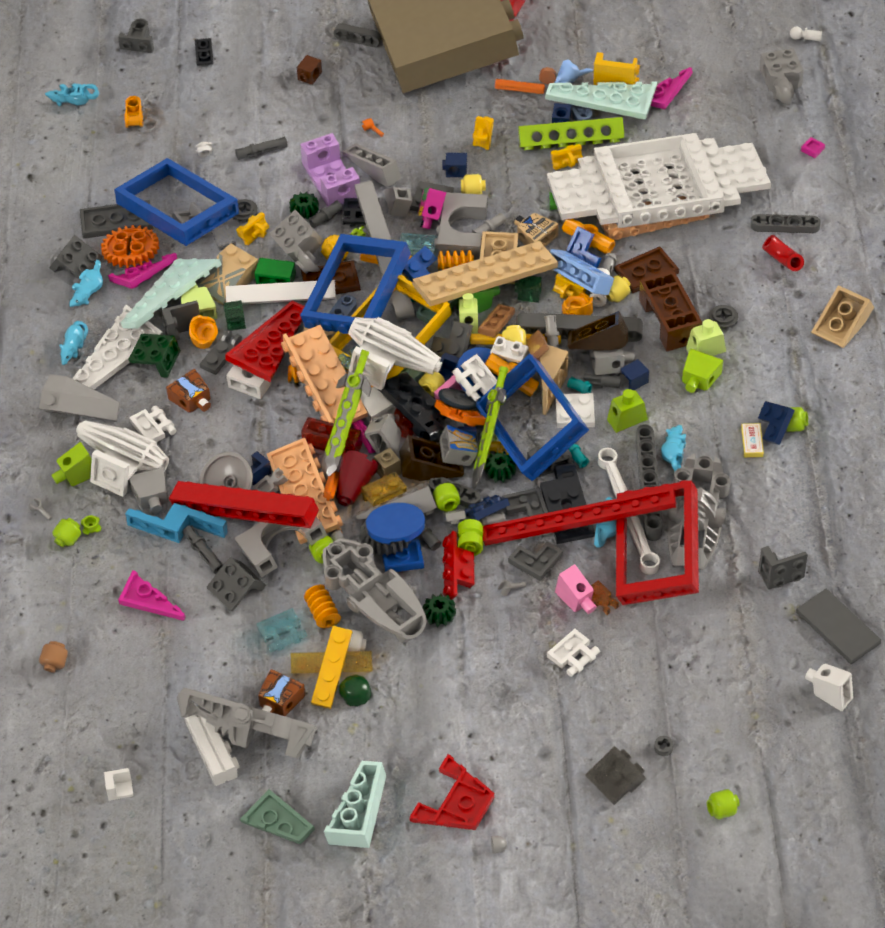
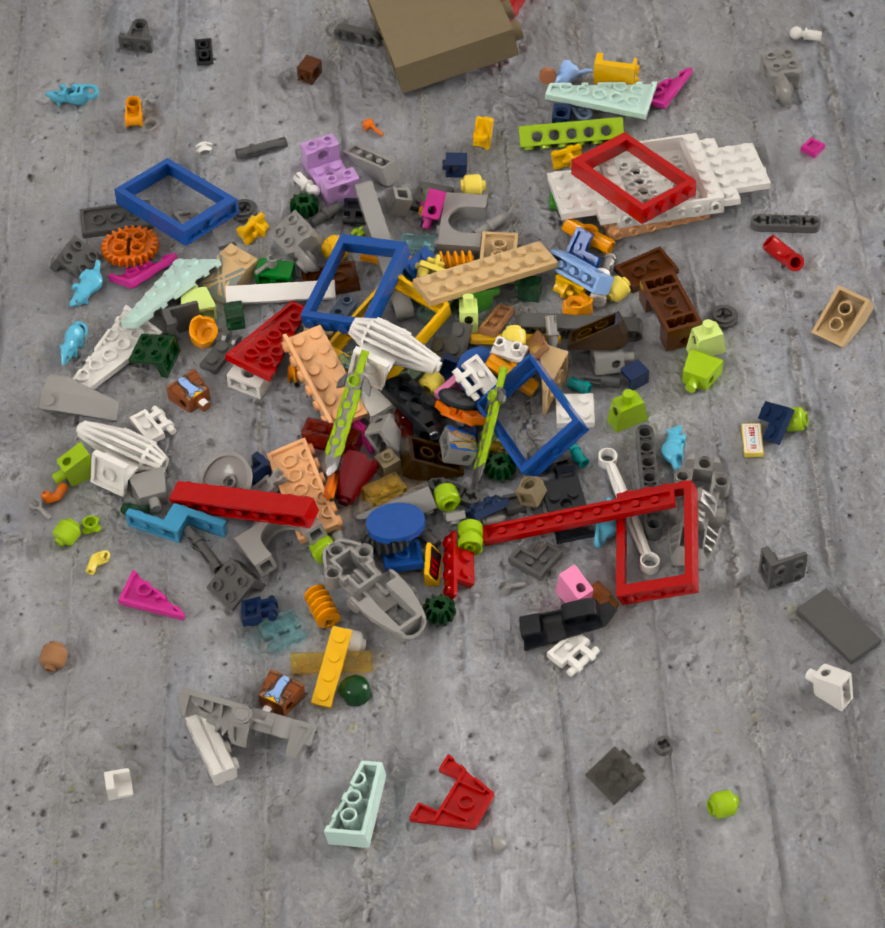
sand green wing [240,789,315,845] -> none
orange axle [495,79,545,94] -> none
tan torso [514,213,558,247] -> none
none -> orange arm [41,483,68,504]
none -> light yellow arm [86,550,110,575]
none -> clear green arm [120,502,150,515]
none -> dark blue plate [241,595,278,627]
none -> light grey hand [254,254,277,275]
none -> white pin [293,172,320,198]
none -> light yellow hips [415,254,445,278]
none -> slope [424,543,442,587]
none -> dark tan brick [515,475,547,507]
none -> black panel [519,598,617,651]
none -> red window [571,132,697,224]

